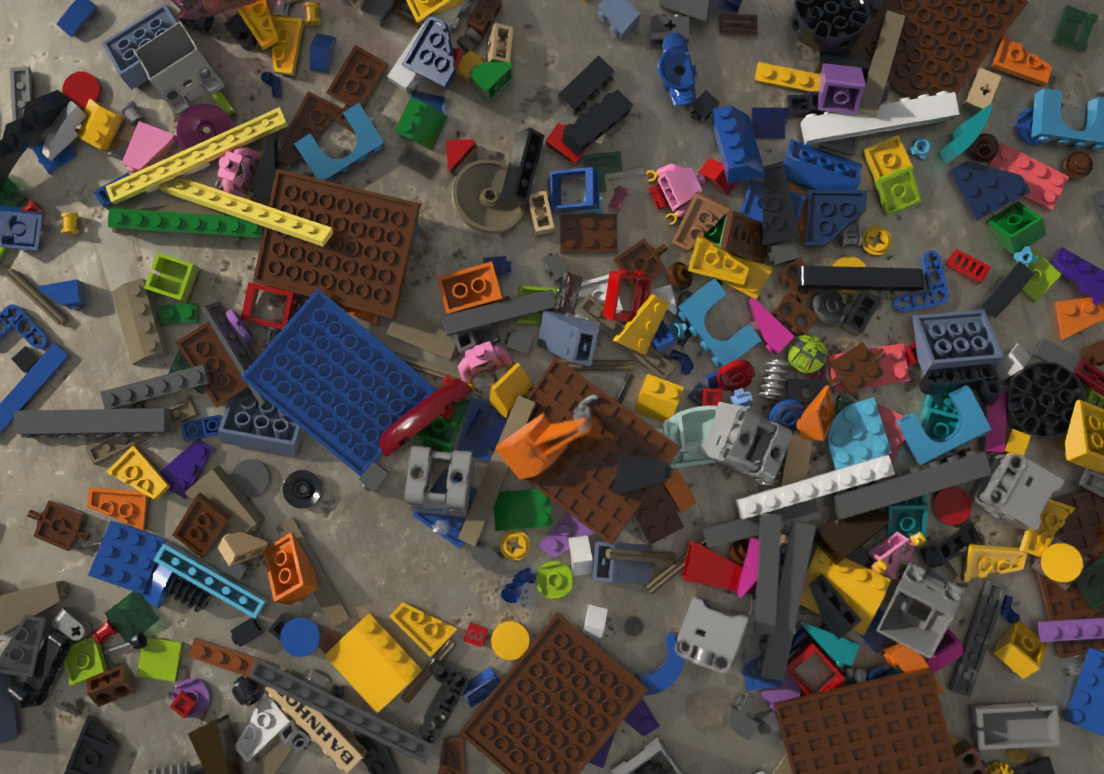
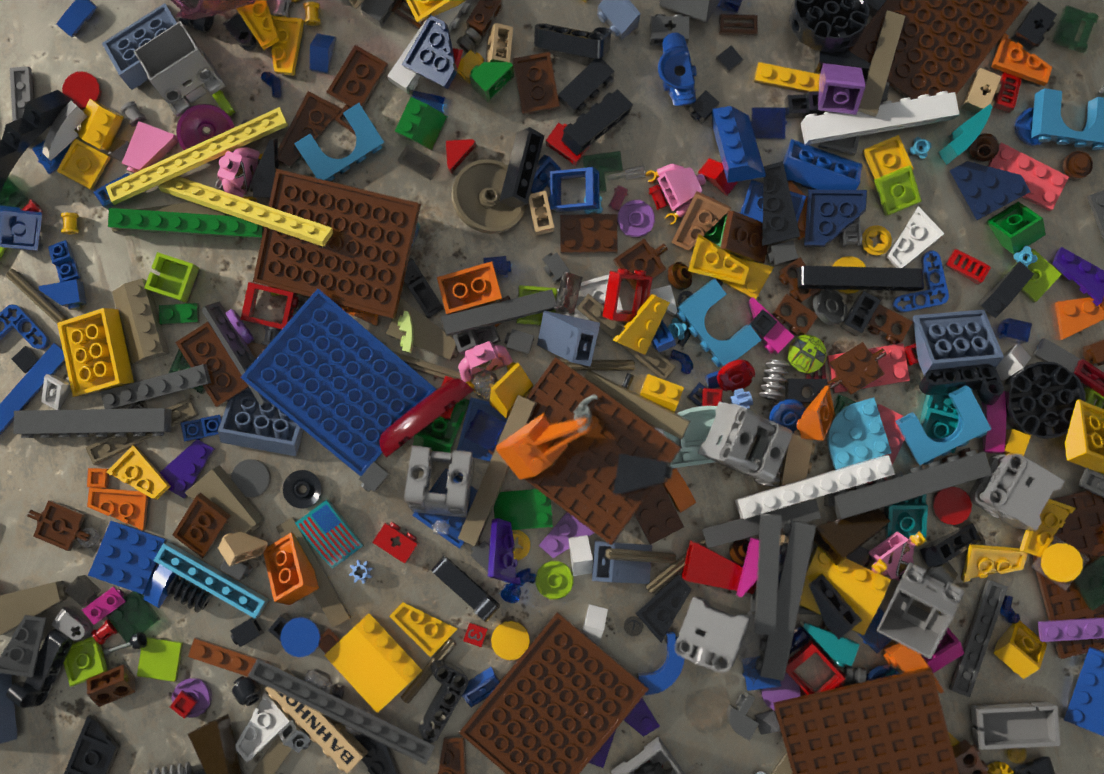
none -> white slope [41,374,71,410]
none -> blue slope [48,240,81,282]
none -> yellow plate [57,138,110,190]
none -> yellow slope [57,308,134,397]
none -> clear smoke brick [65,575,102,607]
none -> dark pink hinge [82,586,126,625]
none -> orange tile [87,468,109,488]
none -> slope [295,500,364,569]
none -> light blue gear [349,560,374,584]
none -> red brick [372,521,419,564]
none -> yellowish green slope [398,311,414,354]
none -> black slope [404,258,444,318]
none -> black beam [431,555,500,622]
none -> dark purple wing [488,518,521,585]
none -> reddish brown plate [513,52,560,115]
none -> blue slope [531,155,561,194]
none -> black beam [534,23,611,59]
none -> dark tan tile [584,370,690,439]
none -> medium lavender tile [617,200,655,238]
none -> black wing [635,574,692,643]
none -> black tile [716,45,743,72]
none -> black tile [749,309,777,337]
none -> reddish brown brick [866,304,913,344]
none -> white wing [887,206,944,268]
none -> red slope [993,72,1022,113]
none -> clear blue brick [998,318,1032,344]
none -> black brick [1011,2,1057,51]

